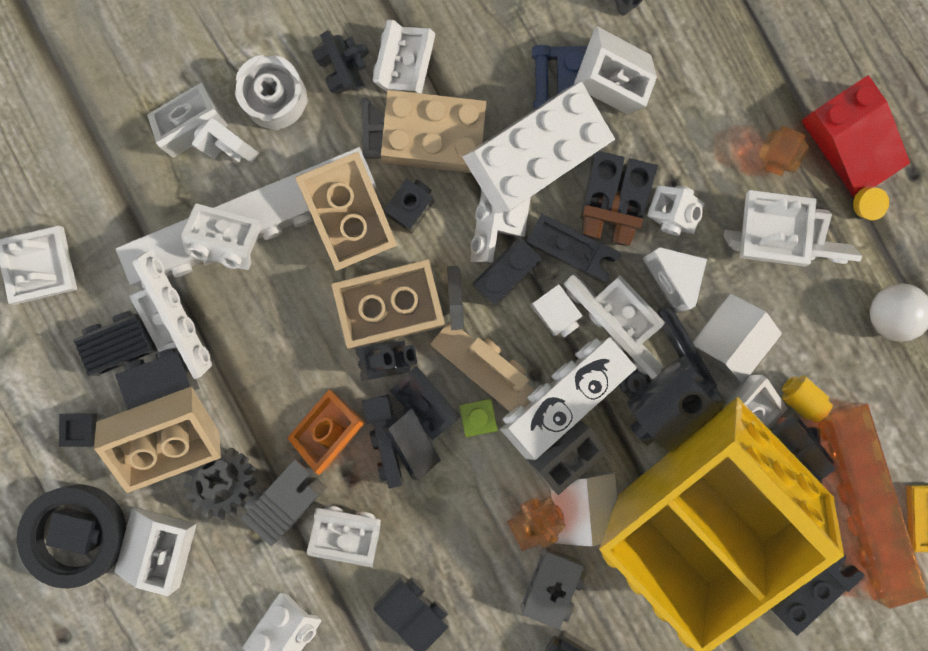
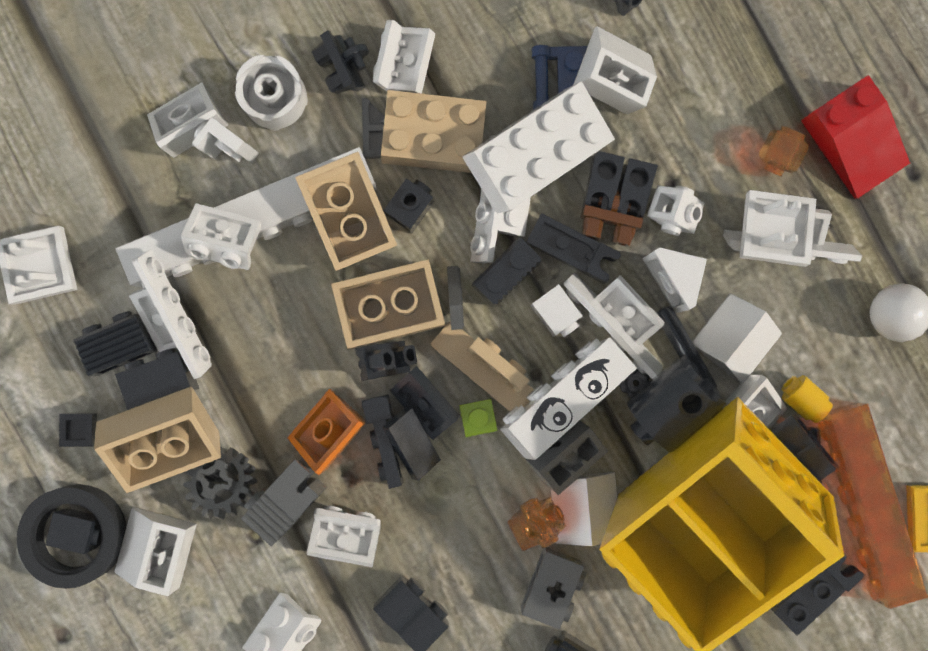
yellow tile [853,187,889,220] -> none

